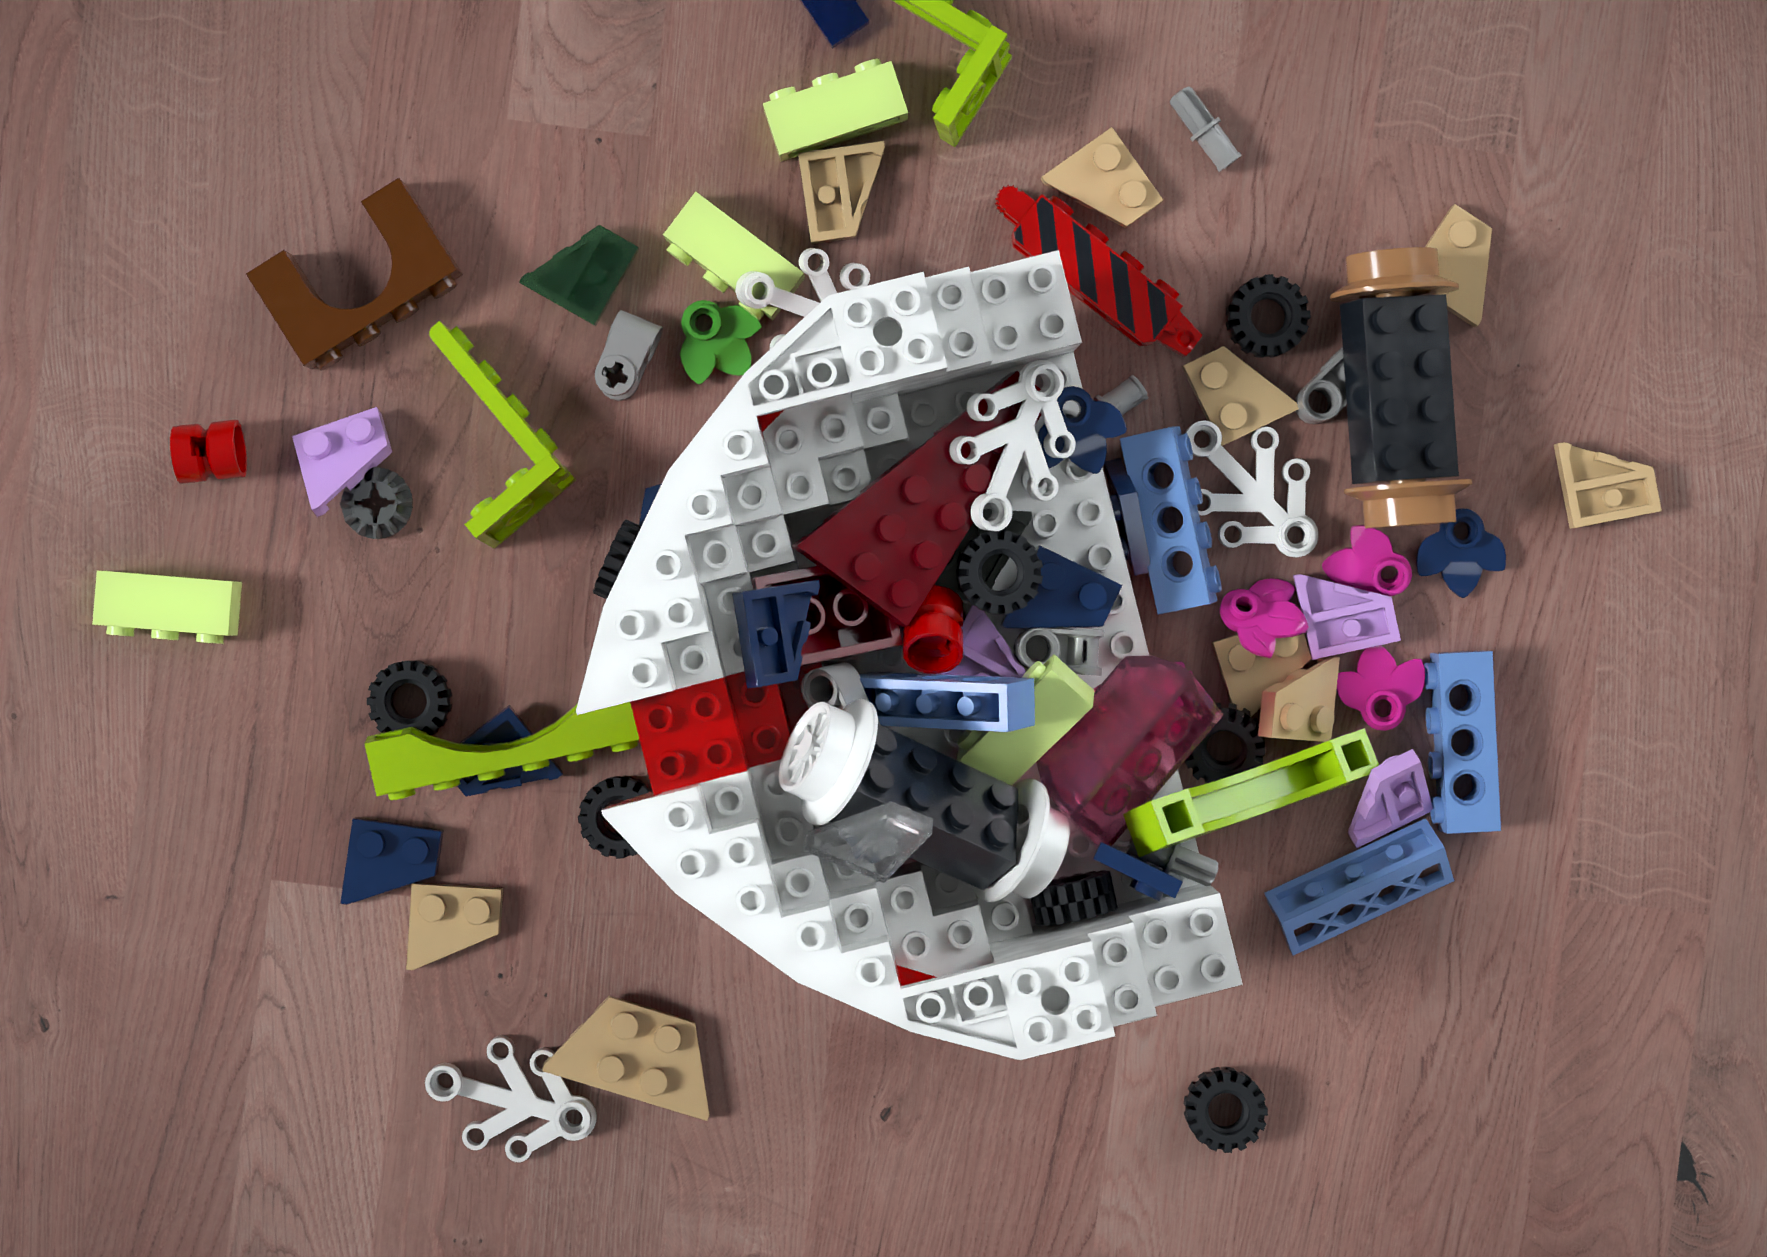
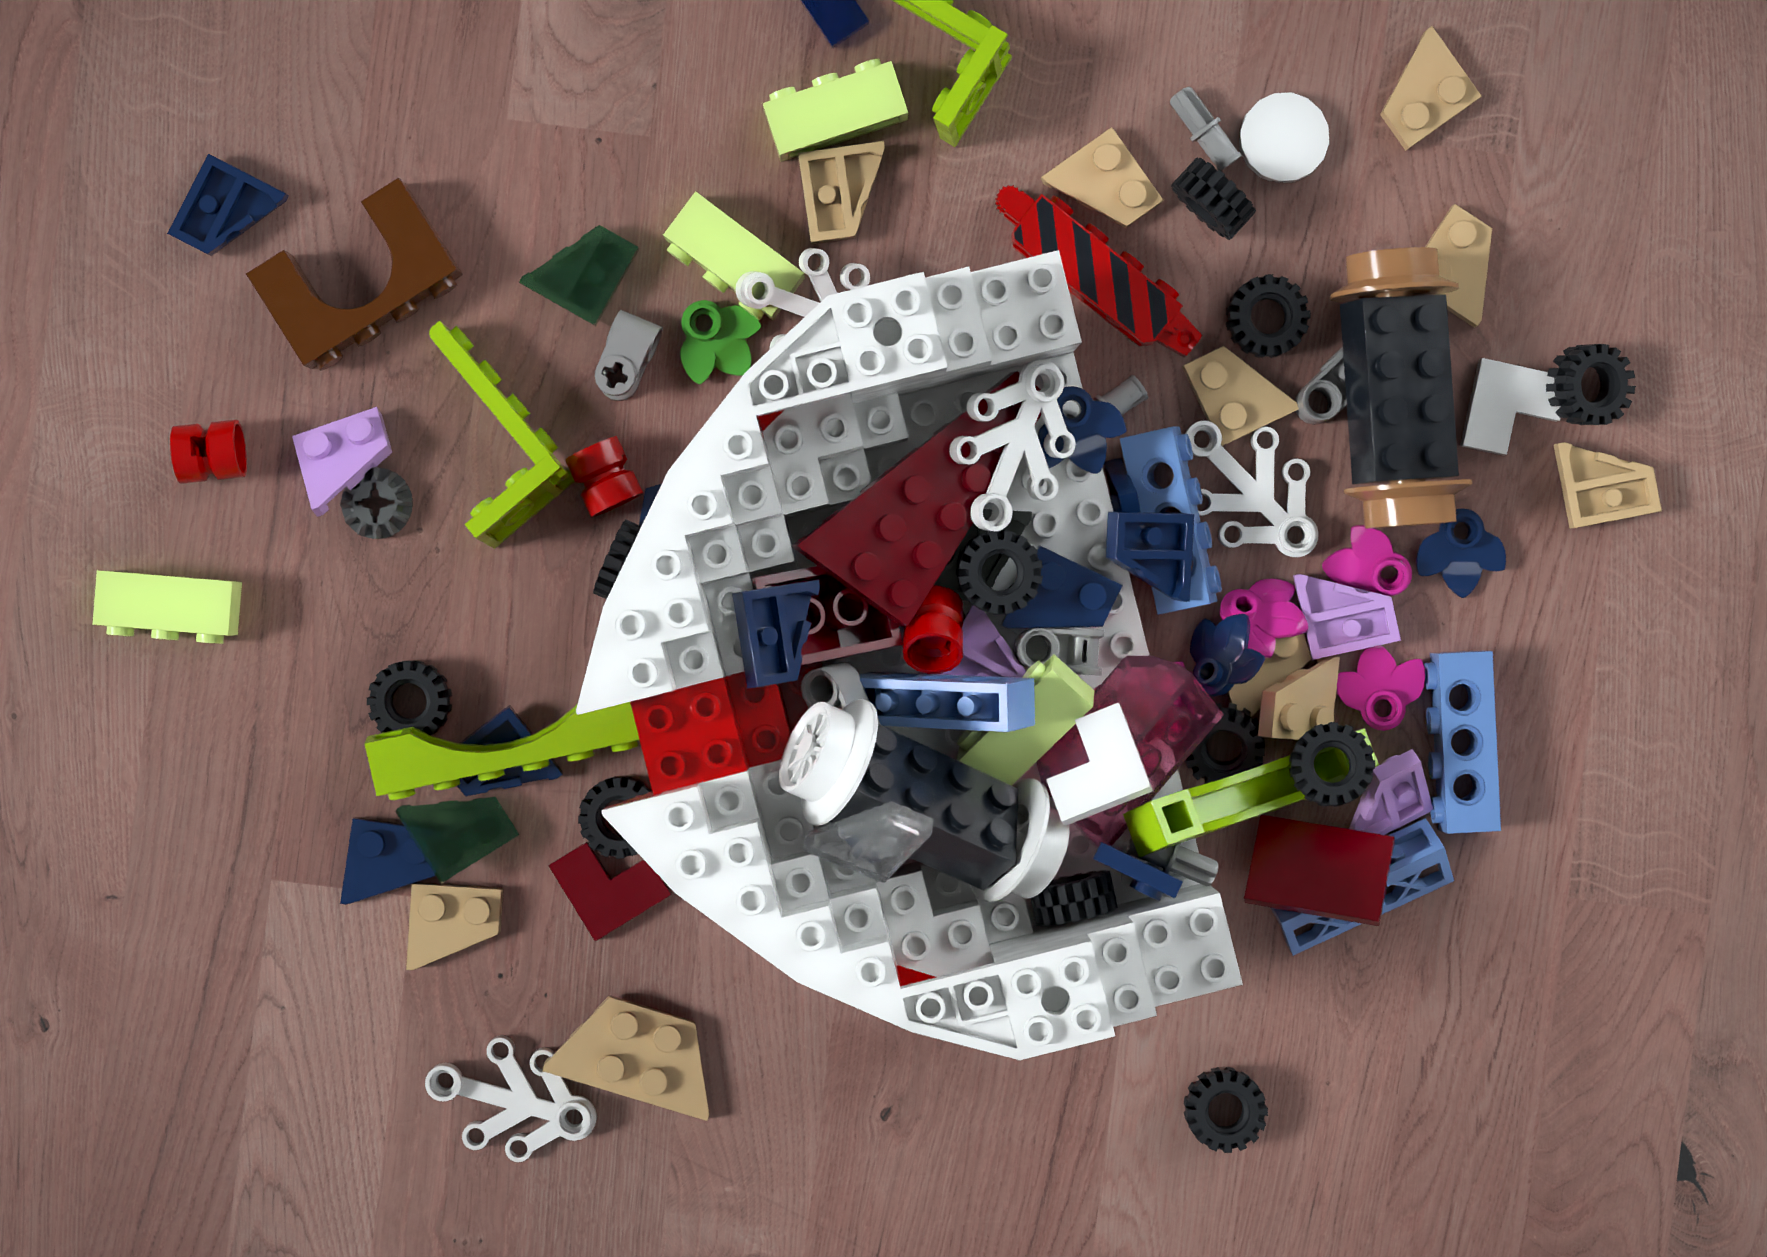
none -> dark blue wing [167,154,289,256]
none -> clear green wing [395,797,520,884]
none -> dark red tile [548,841,672,941]
none -> red wheel [565,436,644,518]
none -> white tile [1046,702,1153,826]
none -> dark blue wing [1106,512,1194,602]
none -> black tyre [1171,157,1256,240]
none -> dark blue plate [1190,614,1265,697]
none -> white tile [1239,92,1329,183]
none -> dark red tile [1244,815,1395,926]
none -> black tyre [1289,722,1375,807]
none -> tan wing [1380,26,1482,151]
none -> white tile [1460,358,1561,455]
none -> black tyre [1546,344,1636,425]

